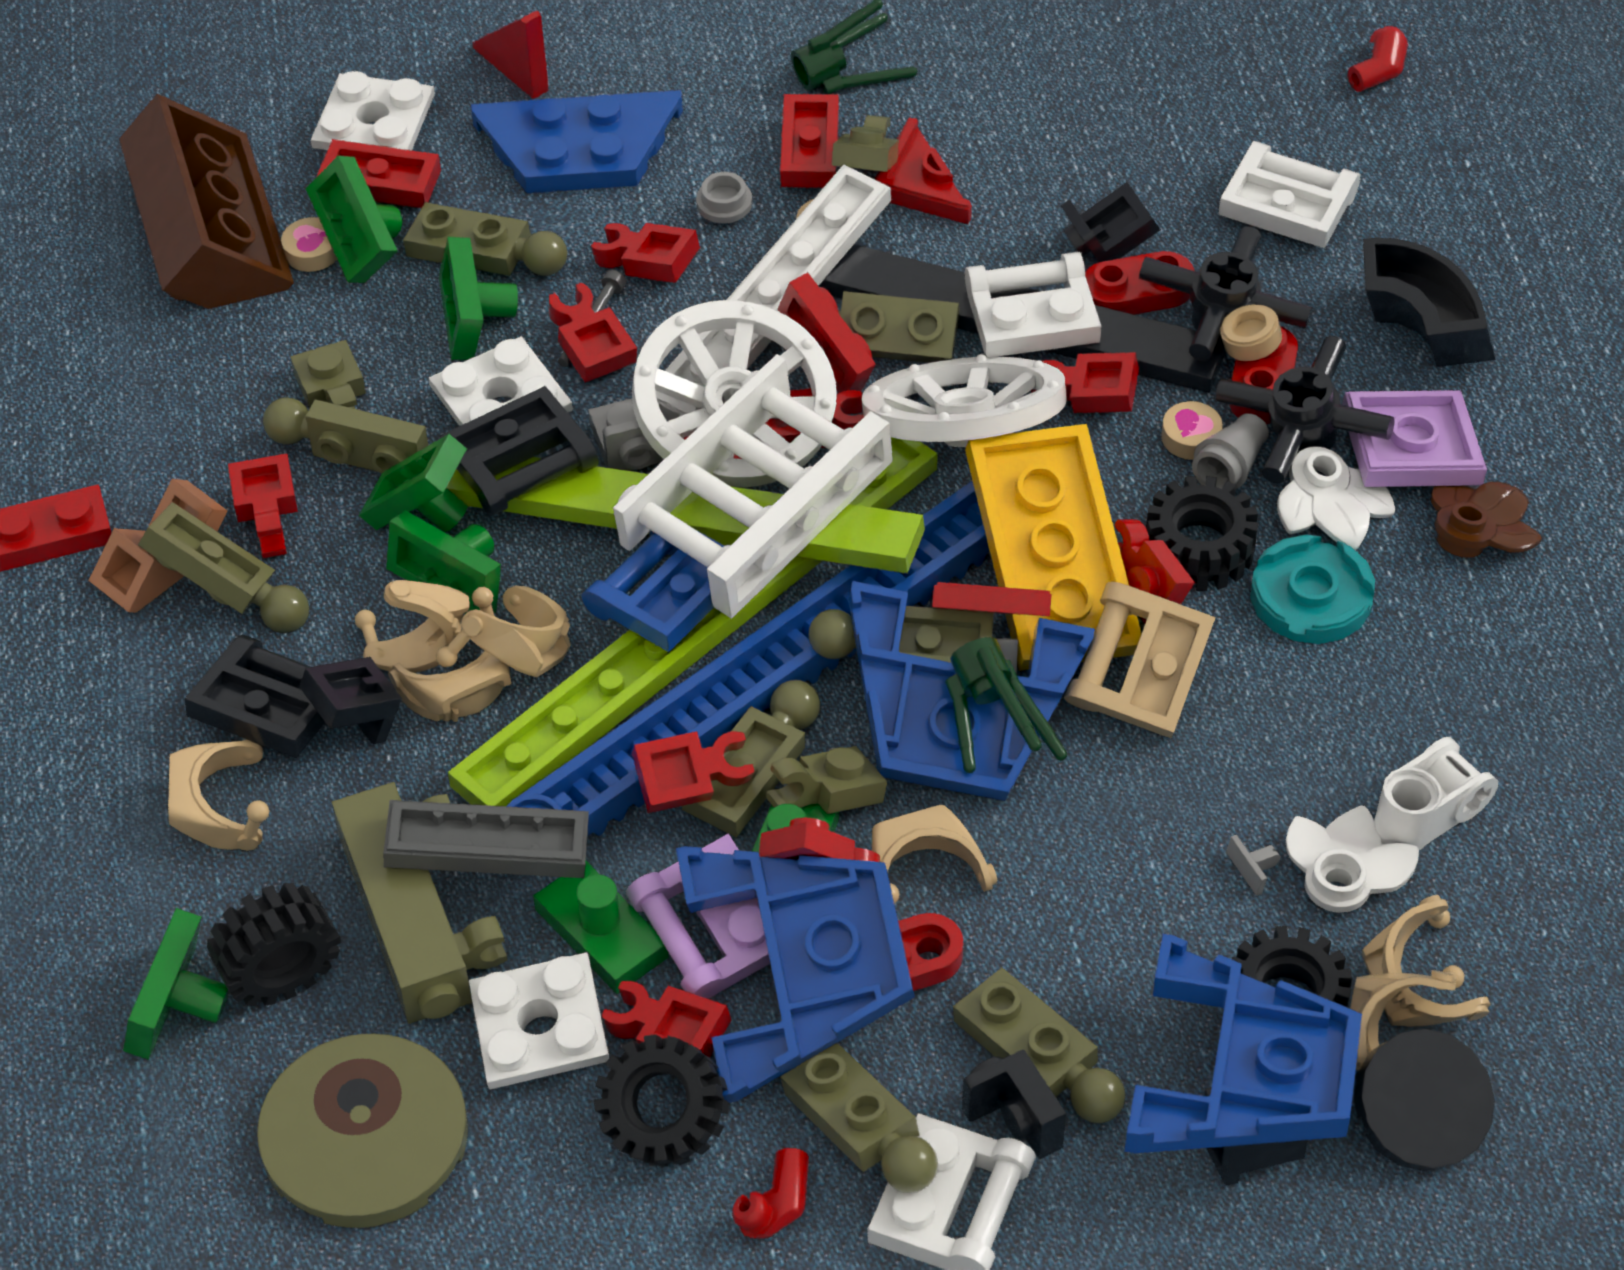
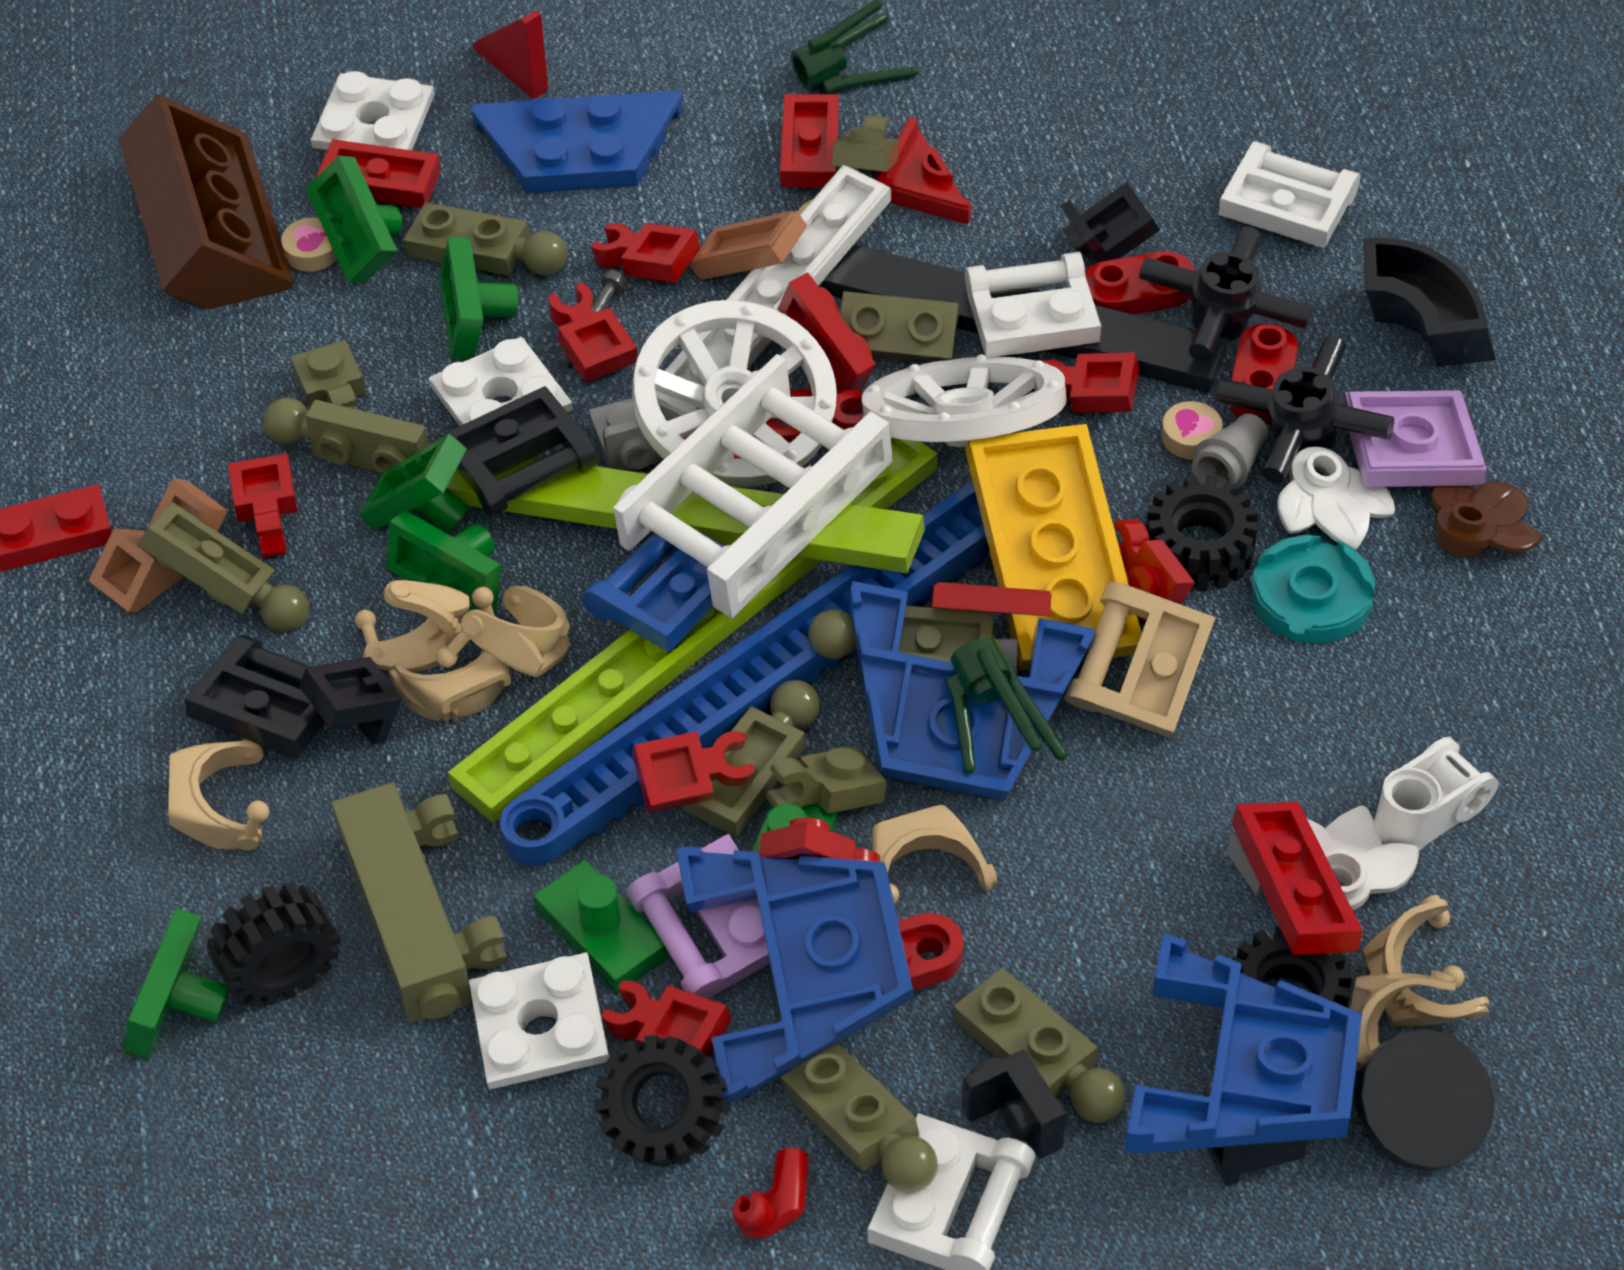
olive tile [257,1034,468,1228] -> none
dark grey plate [383,800,589,878] -> none
light grey plate [696,172,752,223] -> none
tan tile [1220,305,1282,361] -> none
red arm [1347,26,1408,92] -> none
none -> nougat tile [689,211,807,280]
none -> red plate [1232,802,1363,955]

